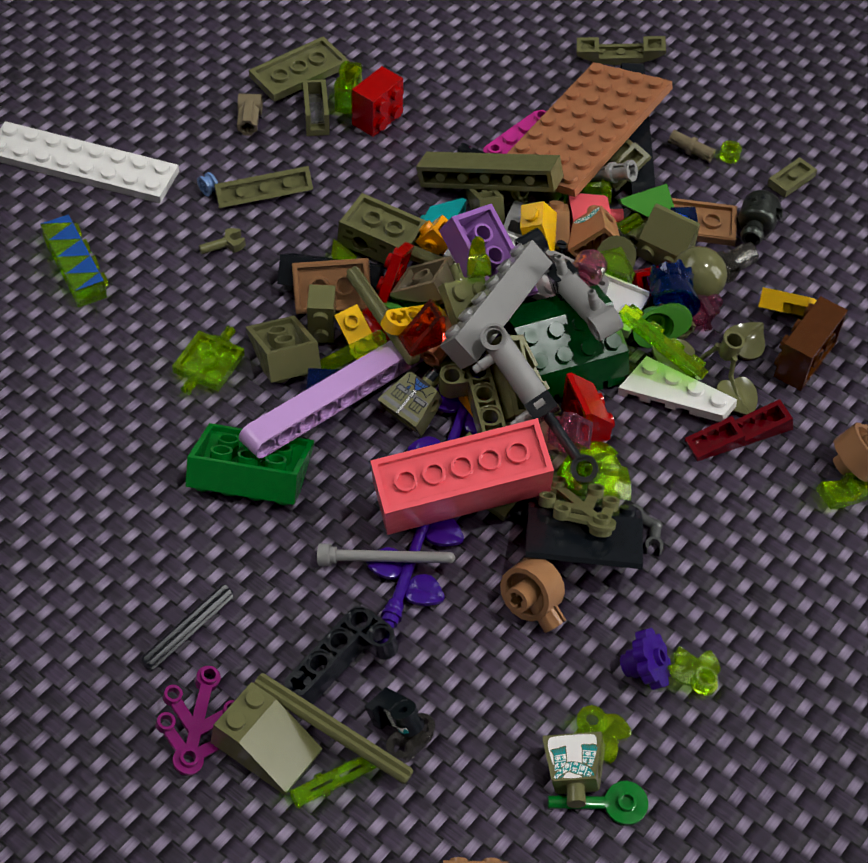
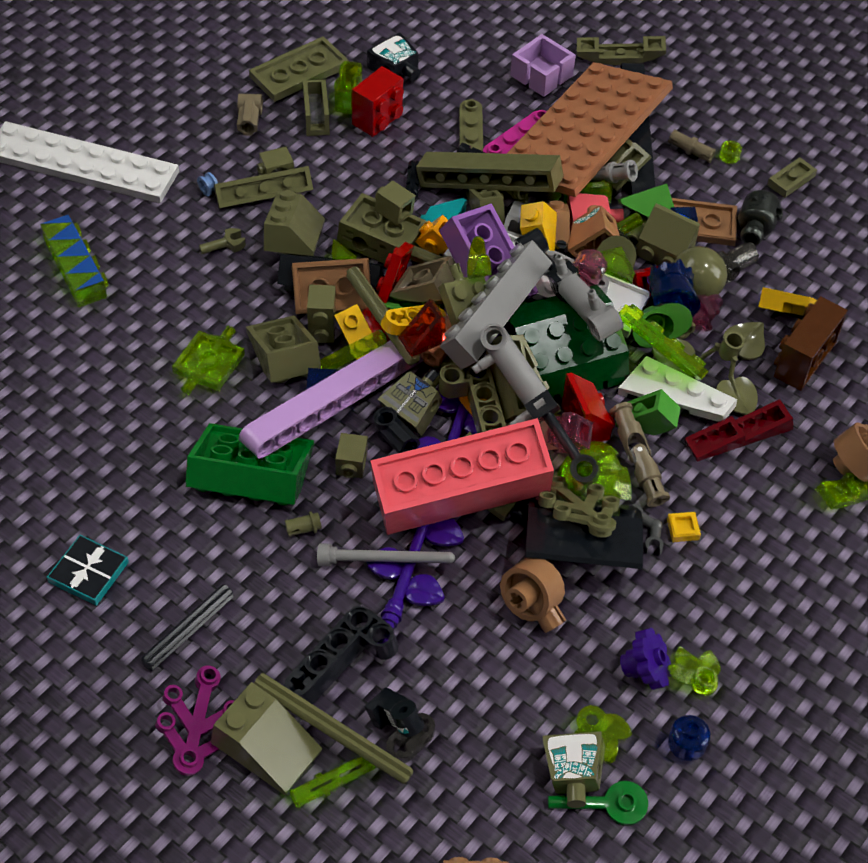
none -> black tile [47,535,129,606]
none -> olive brick [257,147,294,175]
none -> olive slope [264,190,325,256]
none -> olive pin [285,511,322,537]
none -> olive brick [335,433,368,478]
none -> black torso [367,33,421,81]
none -> black piece [373,407,420,453]
none -> olive brick [375,181,416,225]
none -> black axle [406,160,419,199]
none -> olive plate [459,99,483,151]
none -> lavender piece [510,34,576,97]
none -> dark tan piece [609,402,670,507]
none -> bright green slope [615,389,681,436]
none -> yellow tile [667,512,701,542]
none -> clear blue head [668,715,711,761]

